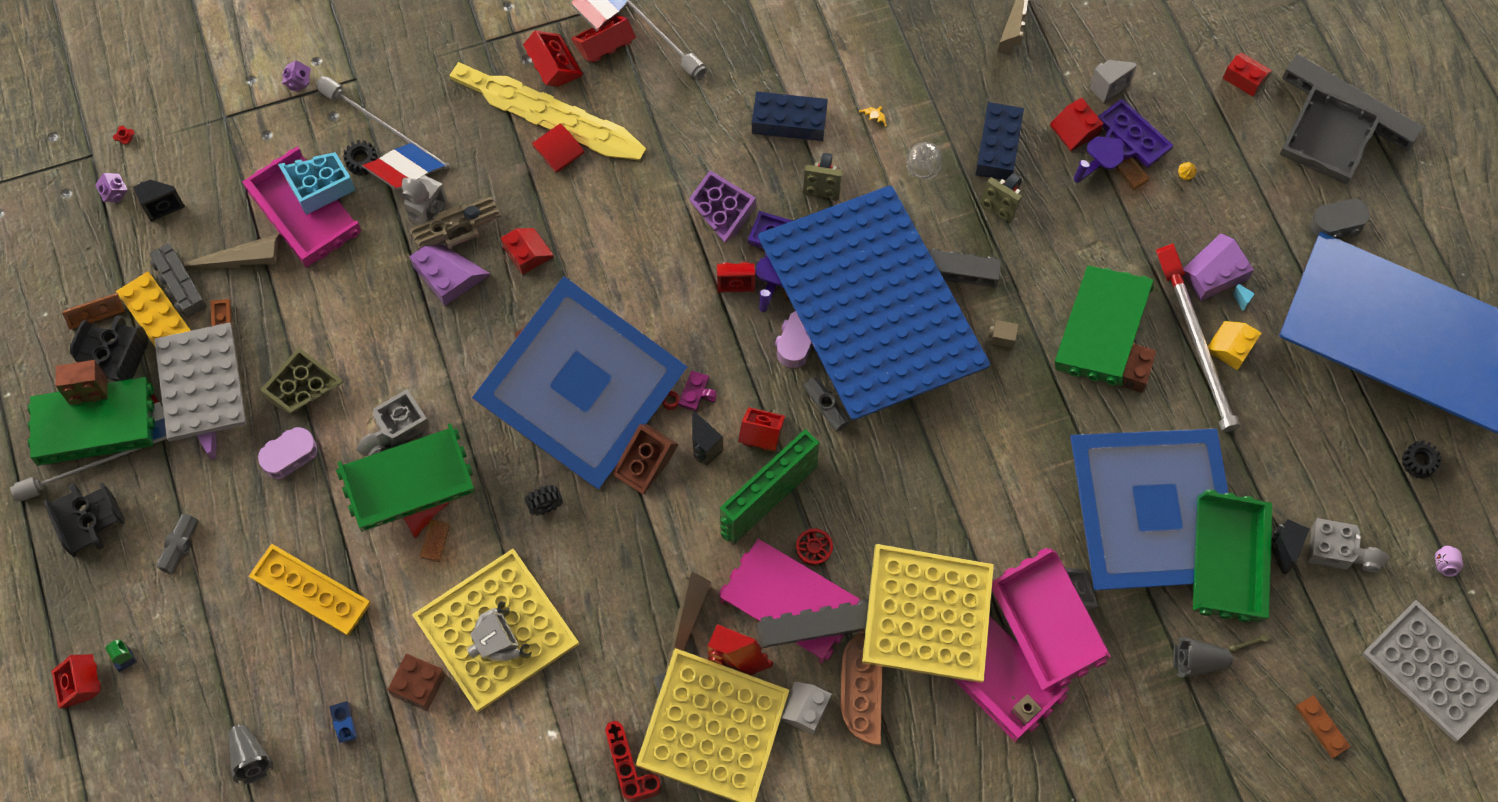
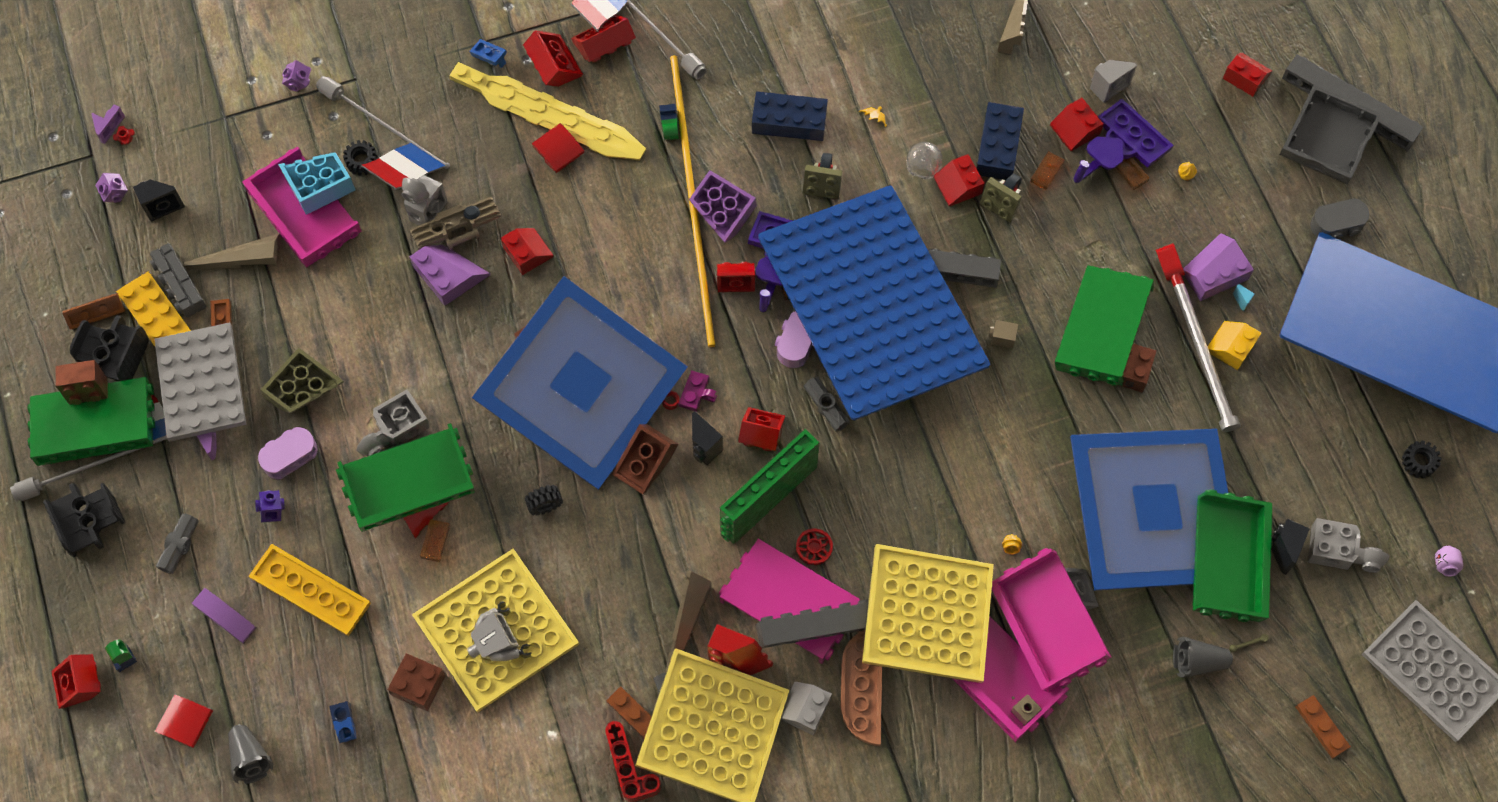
none -> medium lavender slope [92,105,125,144]
none -> red slope [155,694,213,748]
none -> medium lavender slope [192,588,256,643]
none -> dark purple brick [255,490,285,523]
none -> blue plate [469,39,507,68]
none -> dark orange plate [606,686,652,739]
none -> leg [659,104,679,140]
none -> yellow piece [670,55,716,347]
none -> red slope [933,154,984,207]
none -> yellow plate [1002,534,1022,555]
none -> clear orange plate [1030,151,1064,190]

